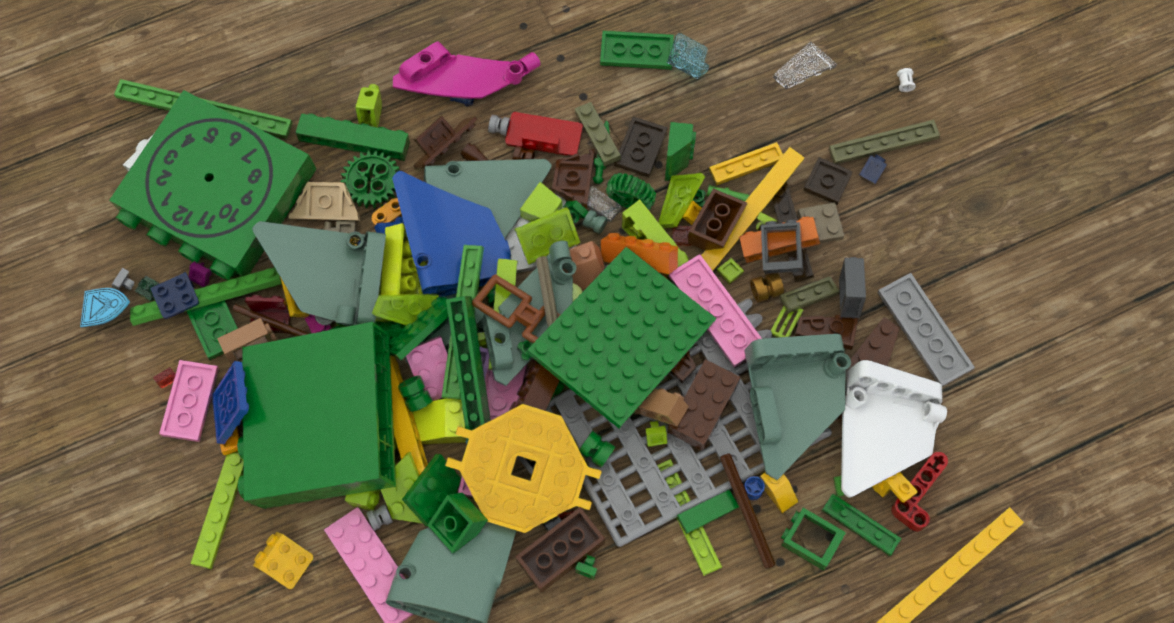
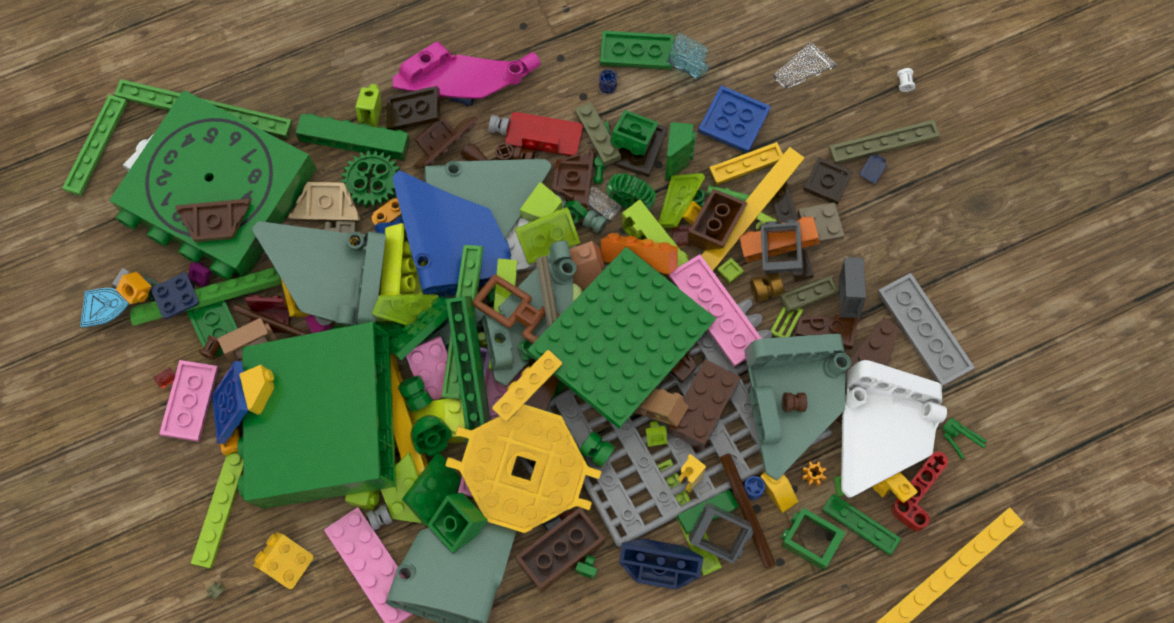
none -> bright green plate [62,94,128,196]
none -> light orange brick [115,272,152,305]
none -> reddish brown wing [175,198,251,242]
none -> reddish brown bush [199,335,221,361]
none -> olive plate [206,581,226,600]
none -> yellow slope [240,365,274,415]
none -> dark brown plate [387,86,440,131]
none -> green cylinder [410,415,452,456]
none -> yellow bracket [492,350,562,421]
none -> reddish brown wheel [495,143,514,160]
none -> clear blue wheel [599,69,617,94]
none -> green plate [610,110,659,155]
none -> dark blue wedge [619,539,703,590]
none -> yellow hinge [679,454,706,493]
none -> dark grey window [689,502,753,564]
none -> blue plate [698,85,771,153]
none -> reddish brown wheel [782,392,807,412]
none -> light orange gear [802,461,827,487]
none -> green plant [942,417,987,459]

